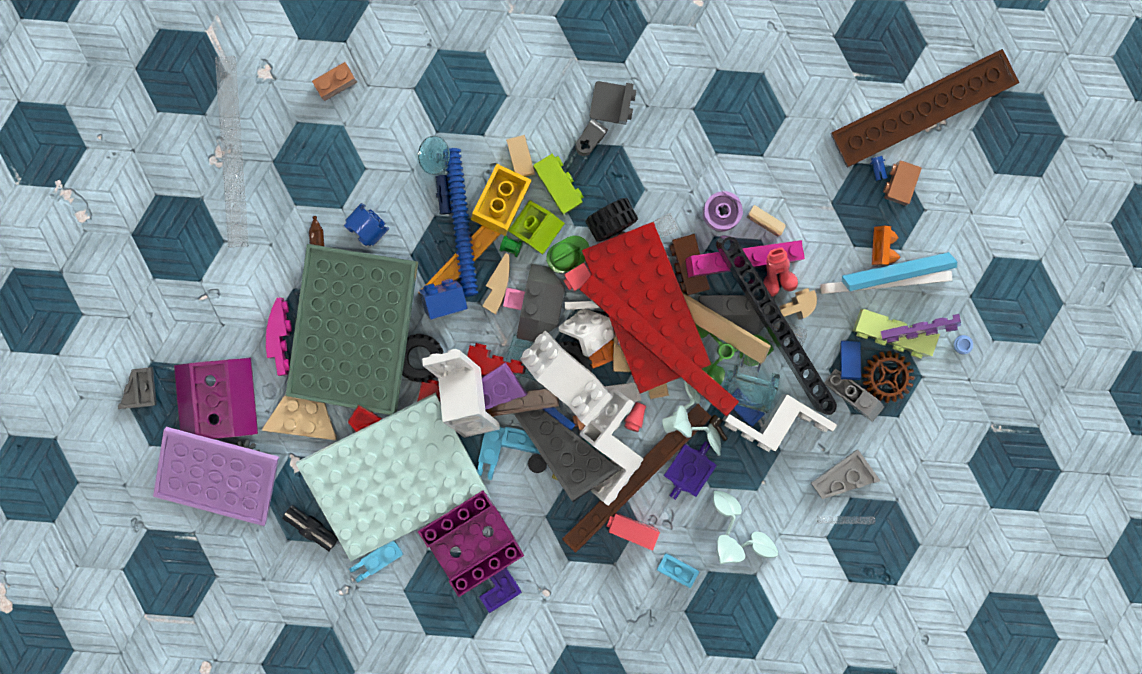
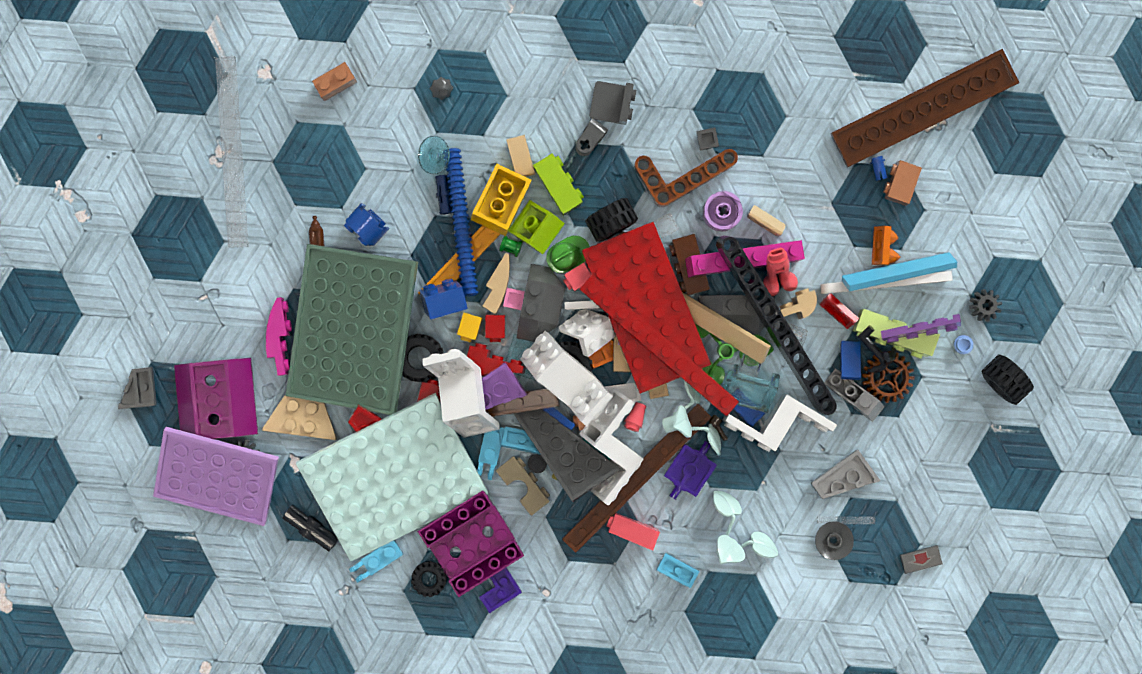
none -> black tyre [411,561,447,597]
none -> dark grey piece [429,77,454,100]
none -> yellow brick [457,312,483,343]
none -> red brick [485,315,506,342]
none -> dark tan arch [495,456,550,516]
none -> dark orange beam [634,149,738,207]
none -> dark grey plate [696,127,719,151]
none -> dark grey dish [815,521,854,560]
none -> red tile [819,293,859,329]
none -> black piece [857,325,896,373]
none -> dark grey tile [900,545,943,574]
none -> dark grey gear [969,289,1002,322]
none -> black tyre [981,354,1034,405]

